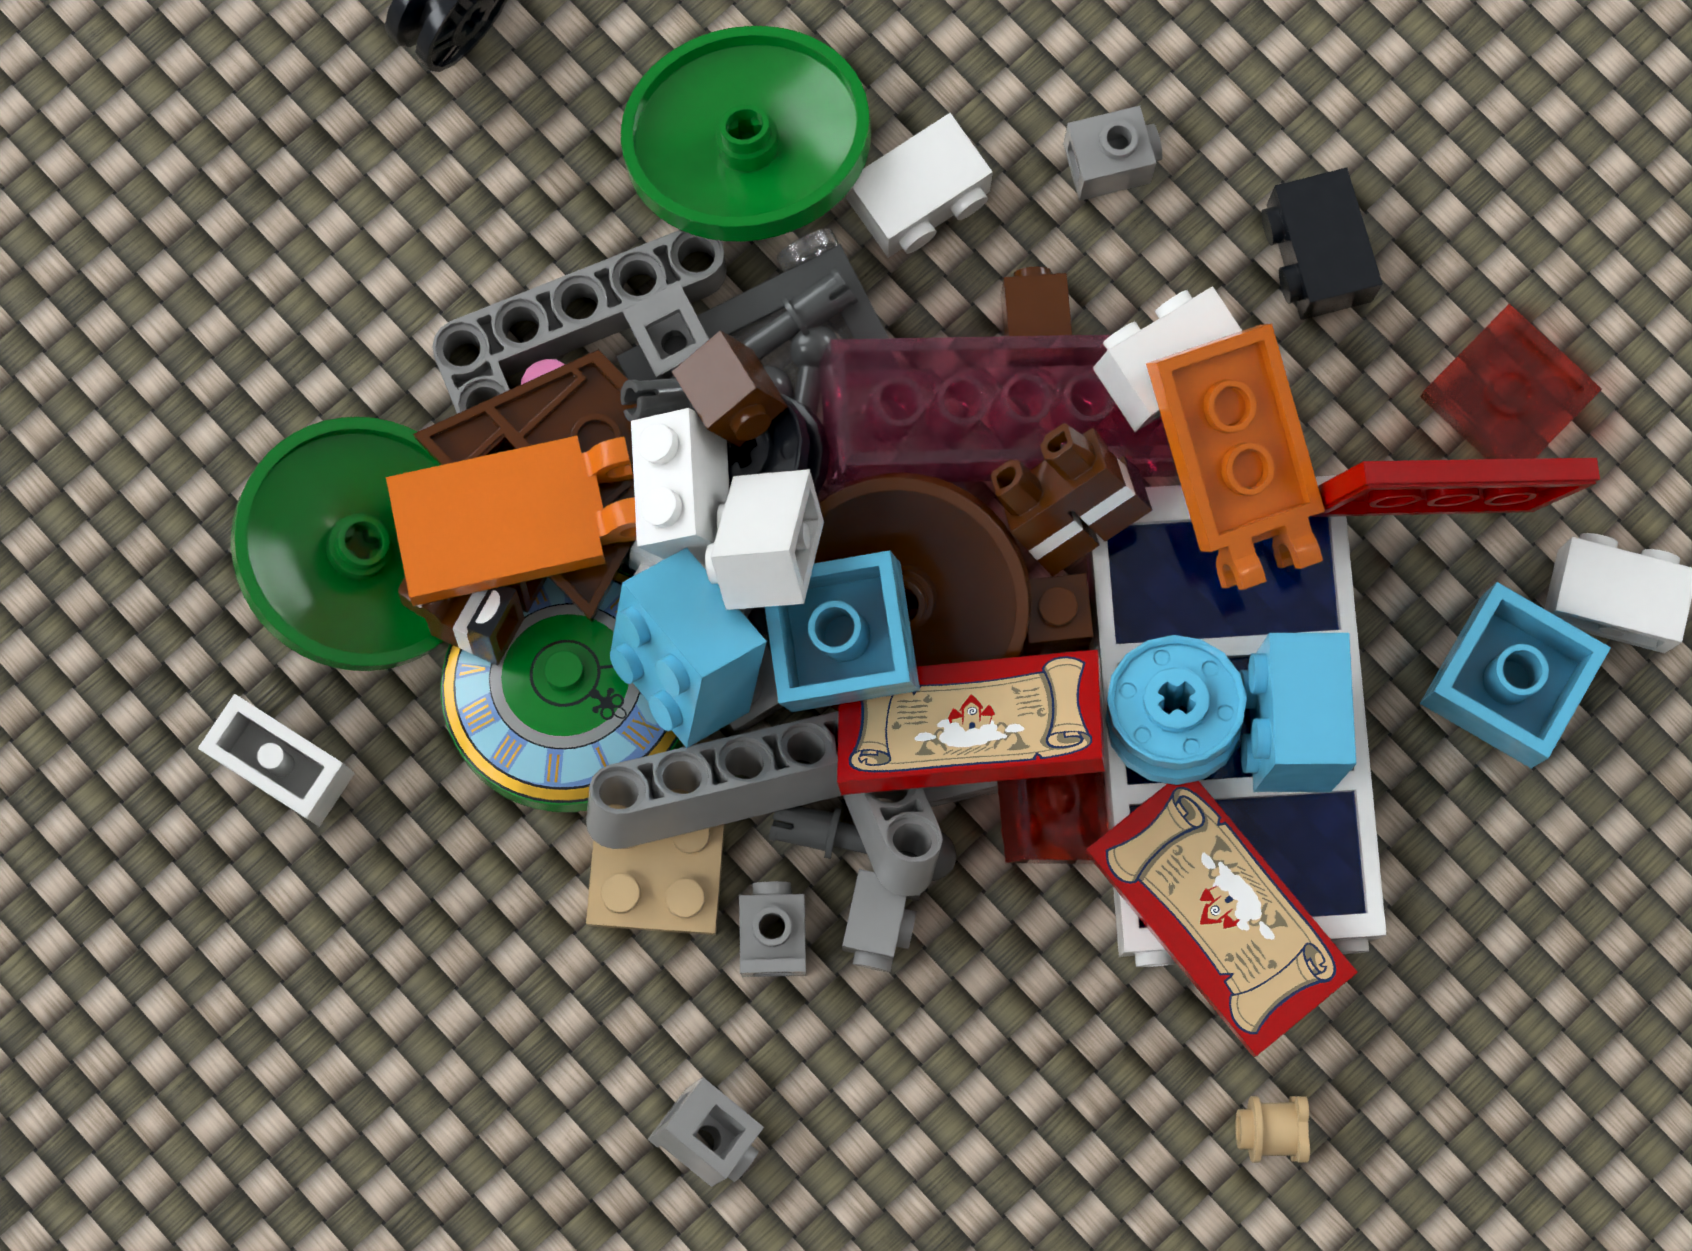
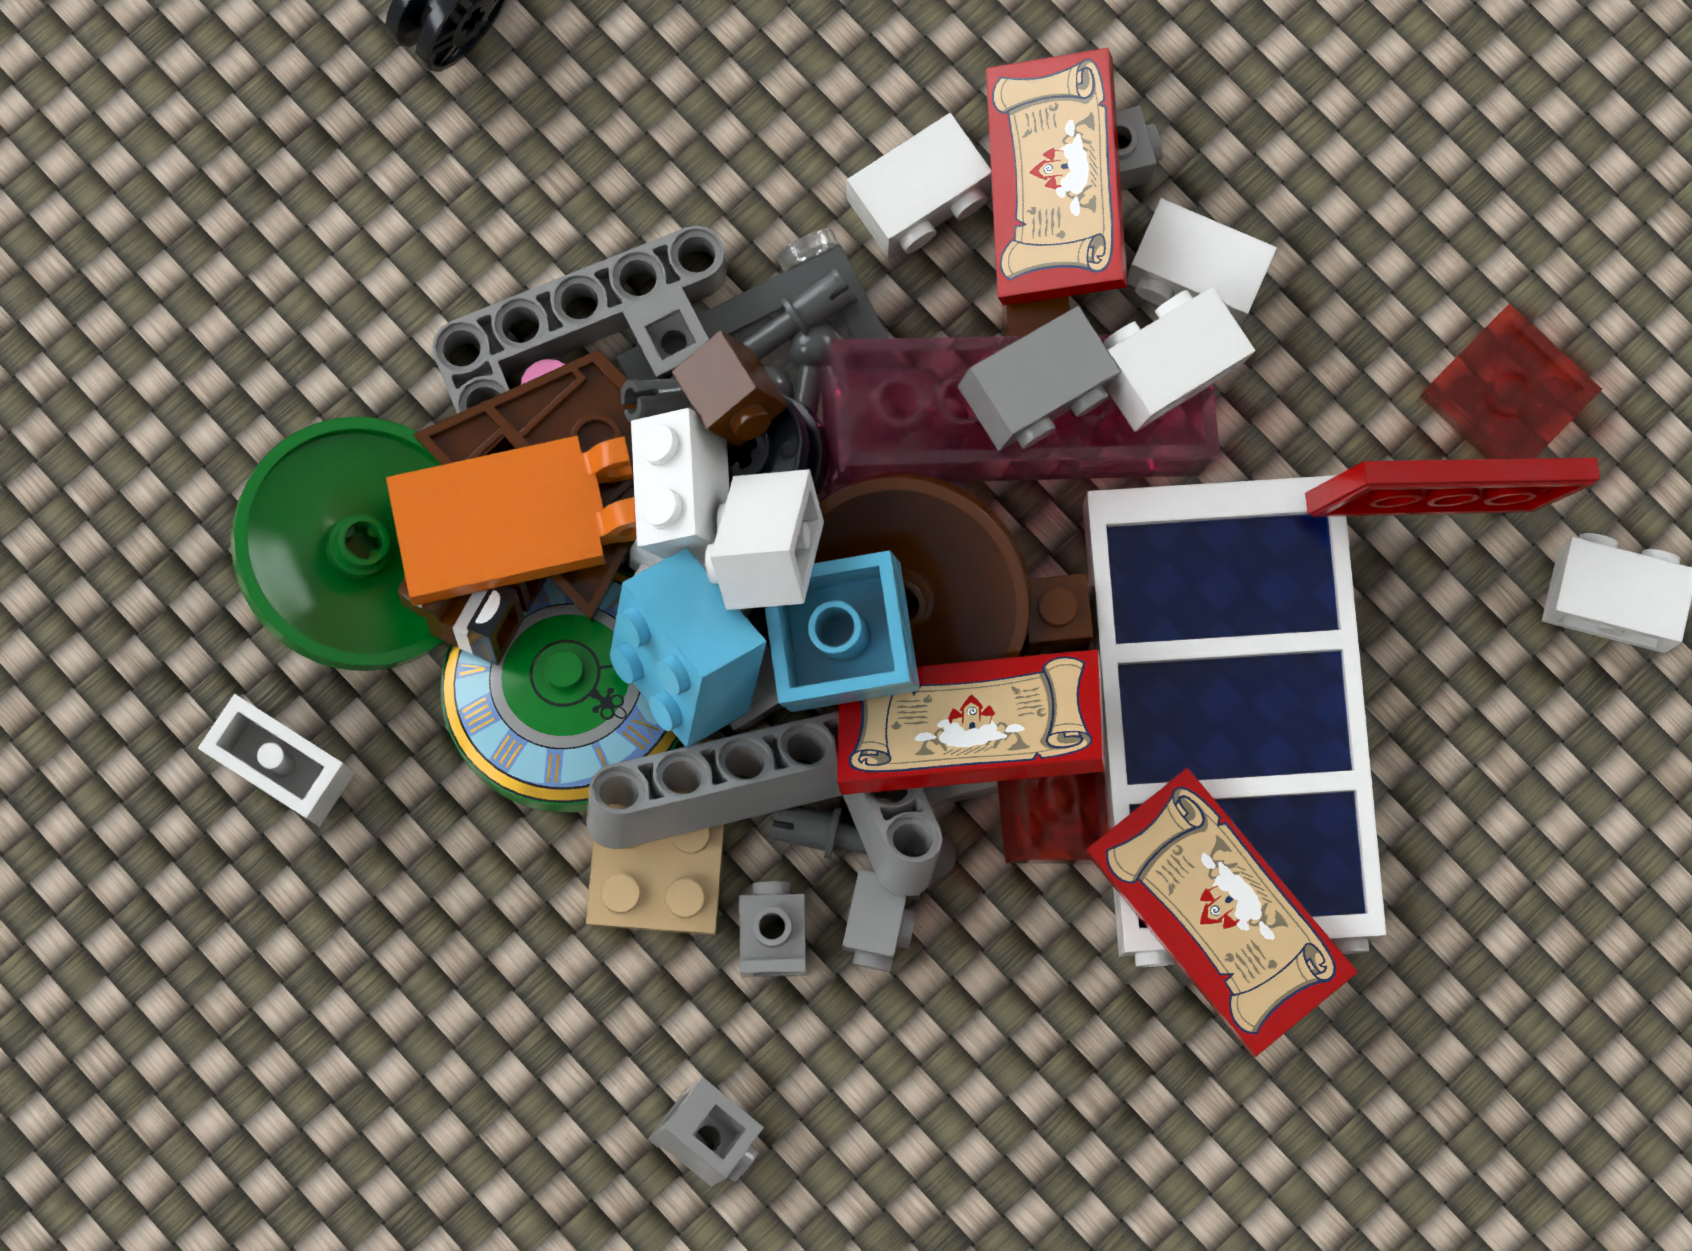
green dish [621,26,871,242] -> none
reddish brown hips [991,423,1153,577] -> none
medium azure wheel [1105,635,1247,785] -> none
orange tile [1146,324,1325,590] -> none
tan brick [1236,1096,1310,1163] -> none
medium azure brick [1240,633,1356,792] -> none
black brick [1261,167,1383,320] -> none
medium azure brick [1420,582,1611,769] -> none
none -> light grey brick [958,305,1121,451]
none -> tile [986,48,1128,306]
none -> white brick [1127,198,1277,328]

